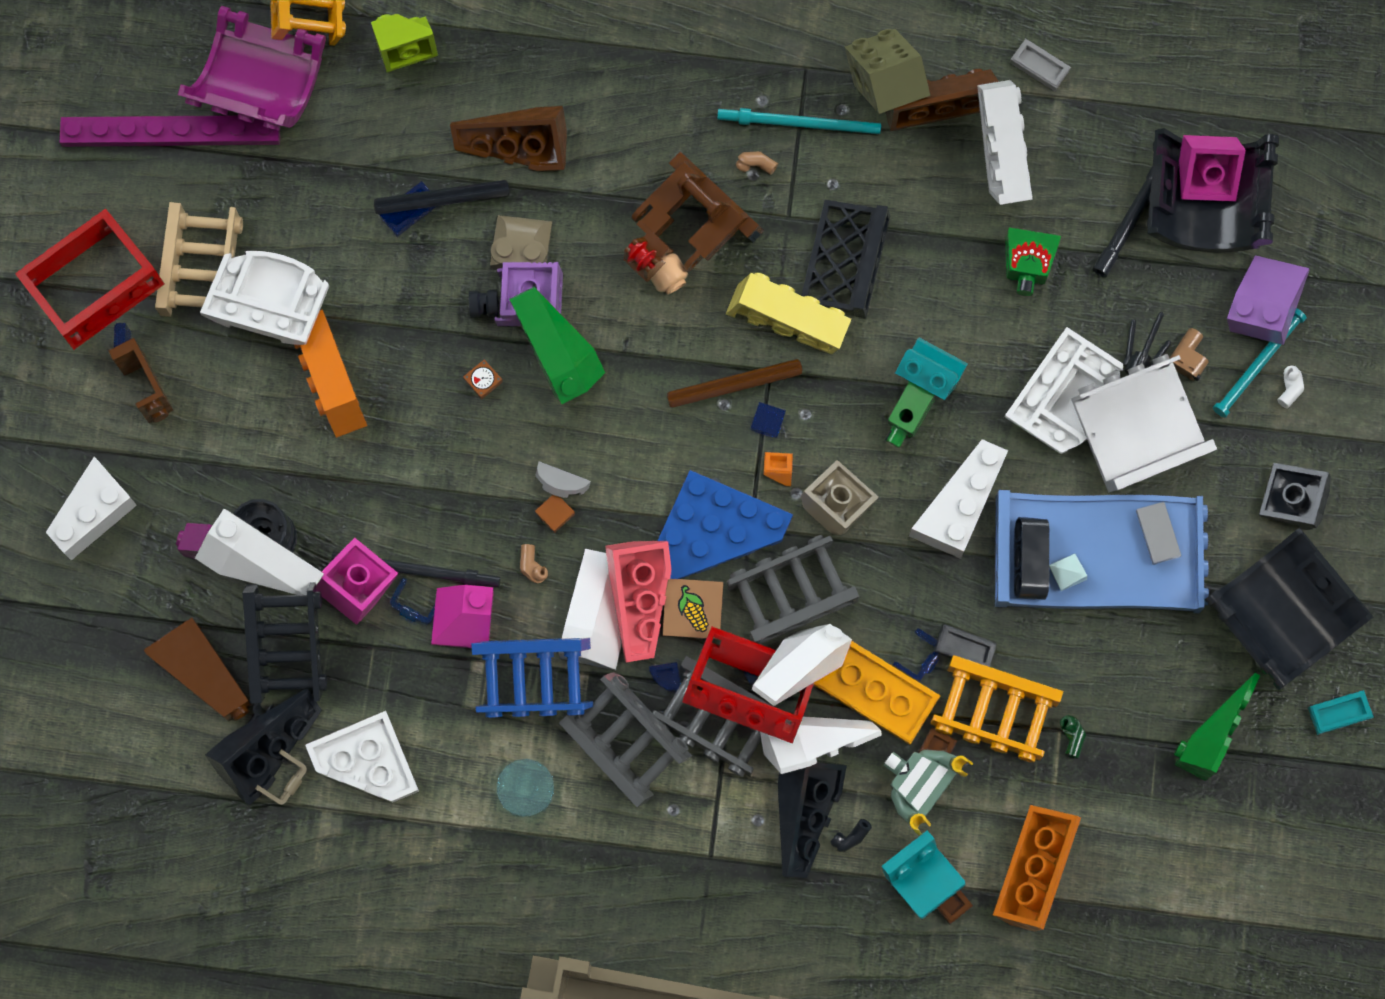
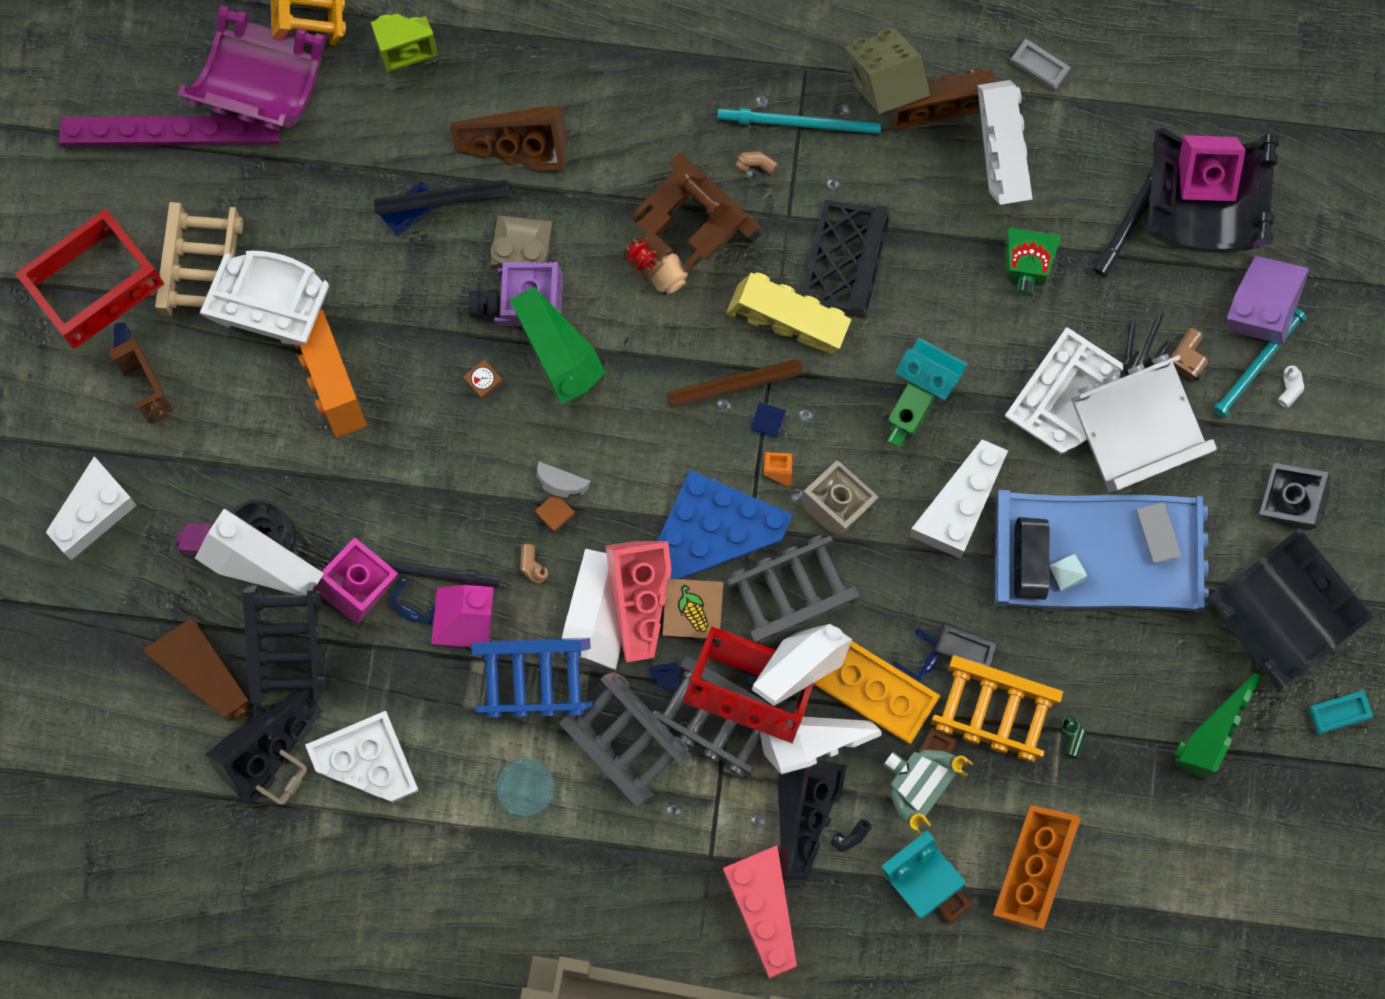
none -> coral wedge [723,846,797,980]

